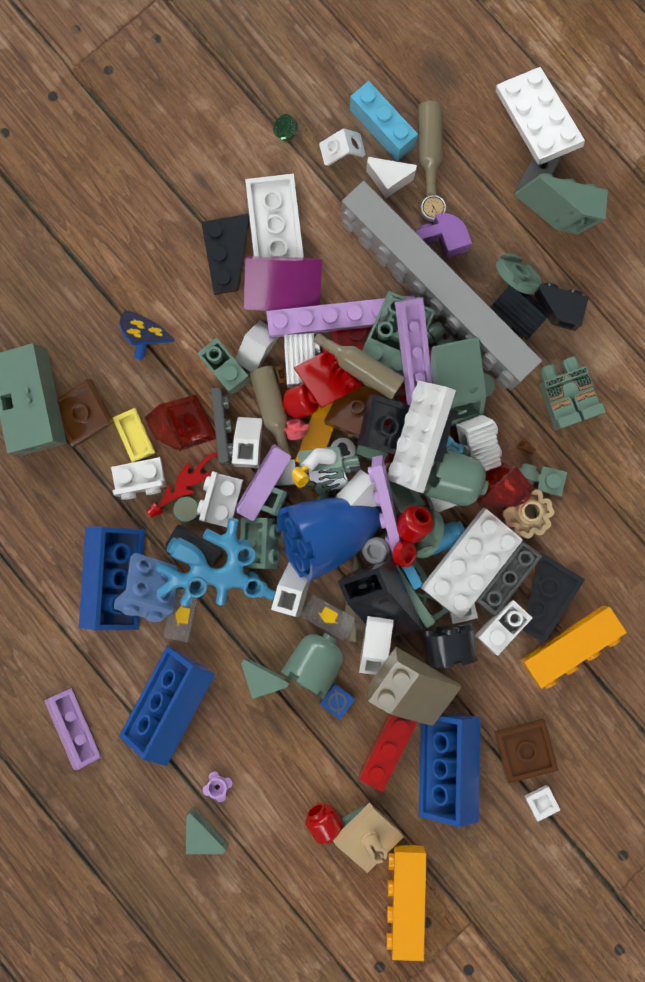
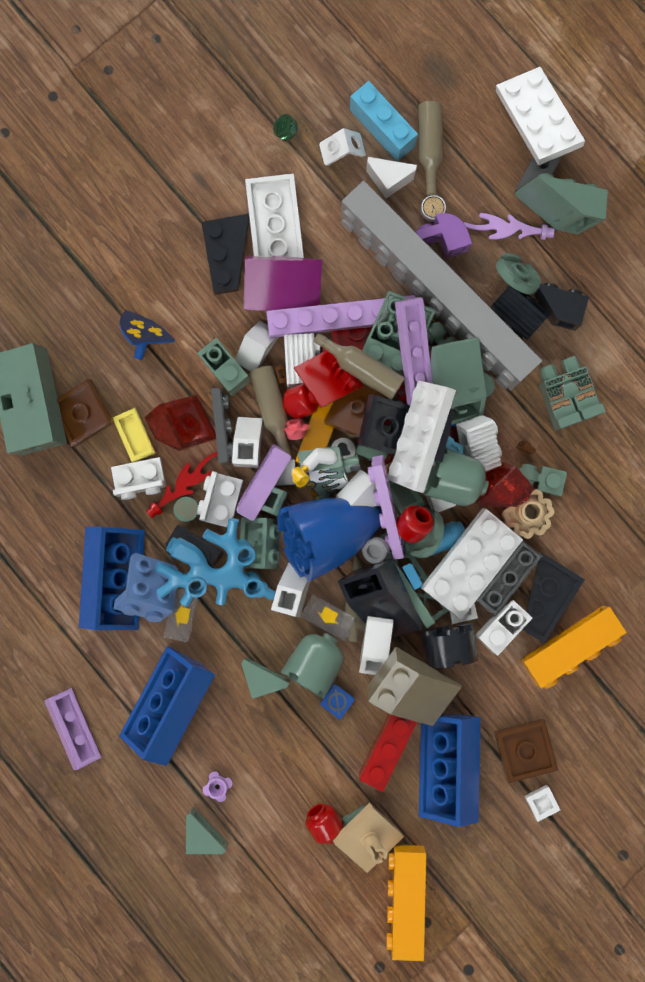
red tile [392,541,416,568] -> none
none -> lavender piece [464,213,555,240]

